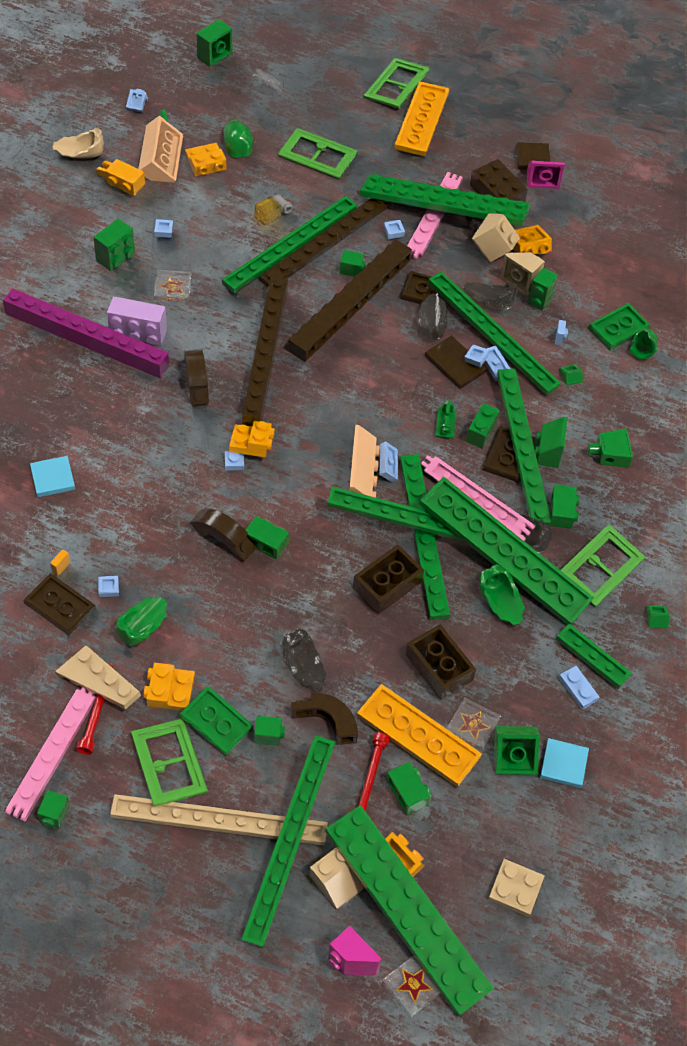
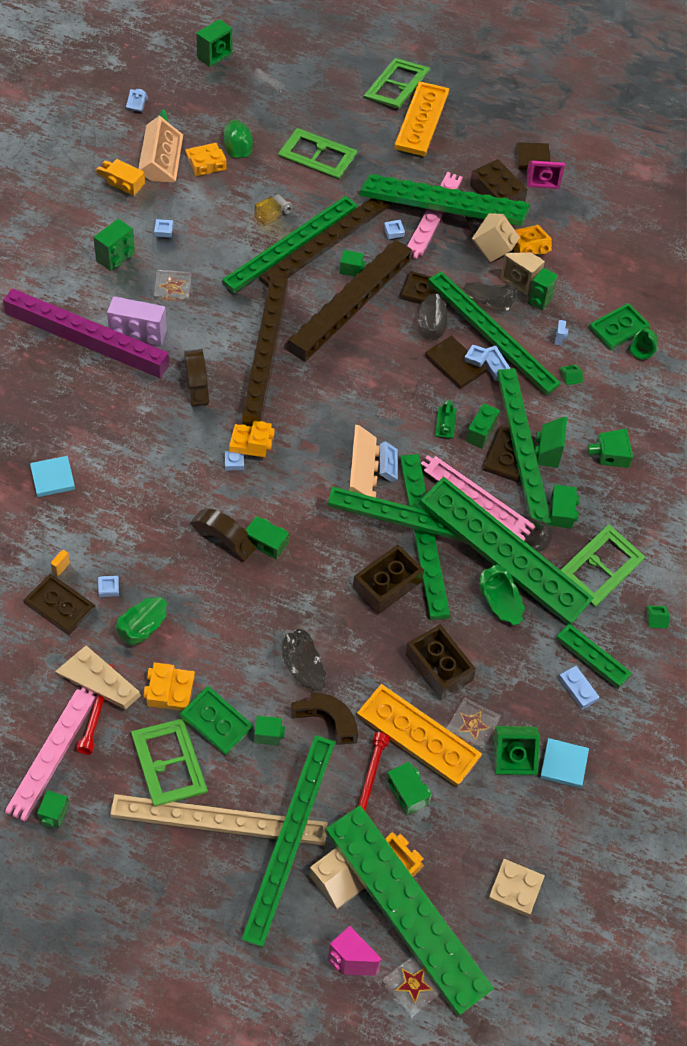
tan hair [52,128,104,158] -> none

